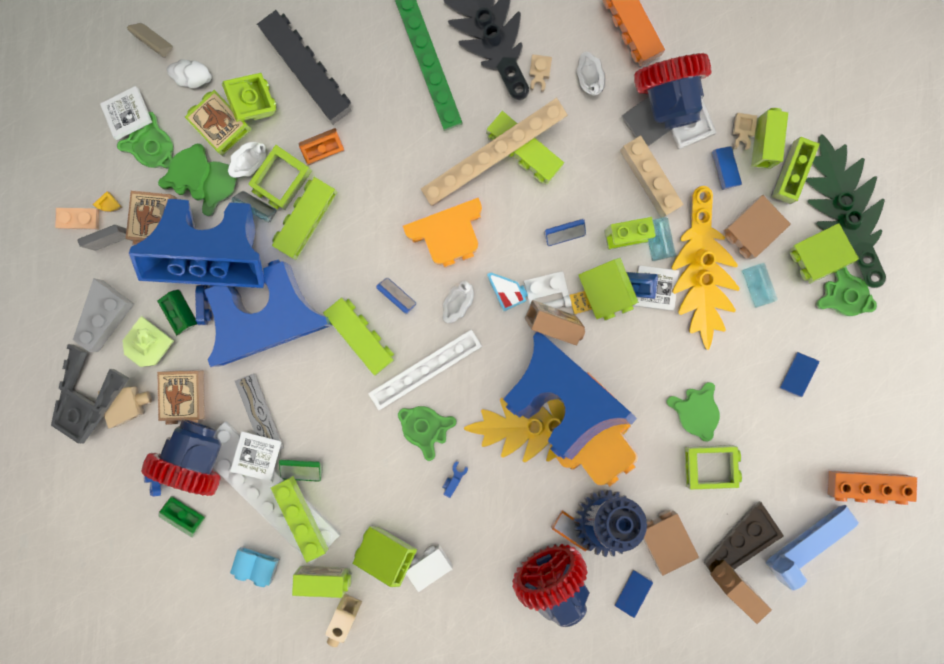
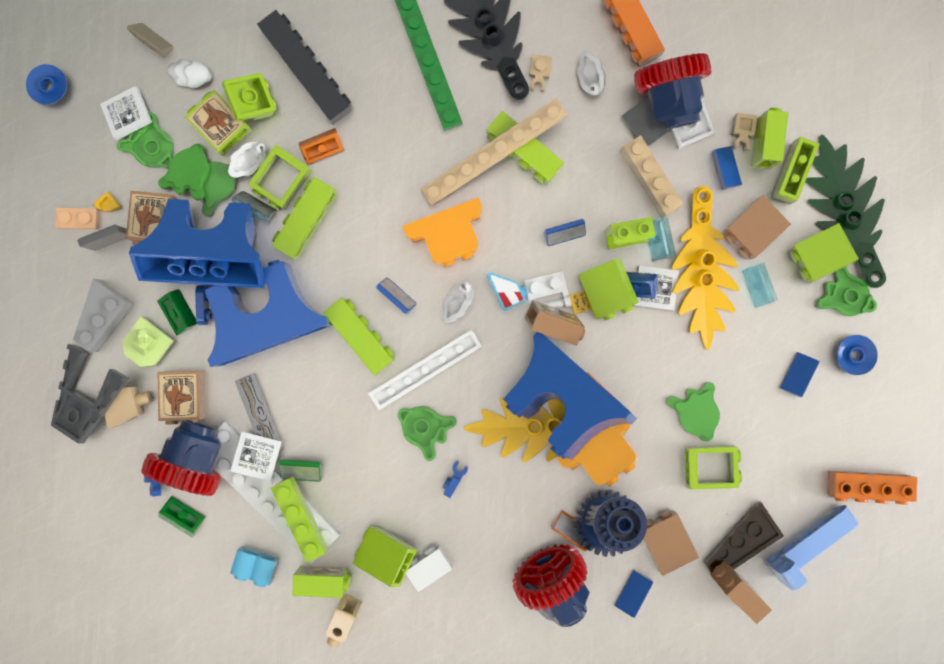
none -> blue dish [26,64,67,105]
none -> blue dish [836,335,878,375]

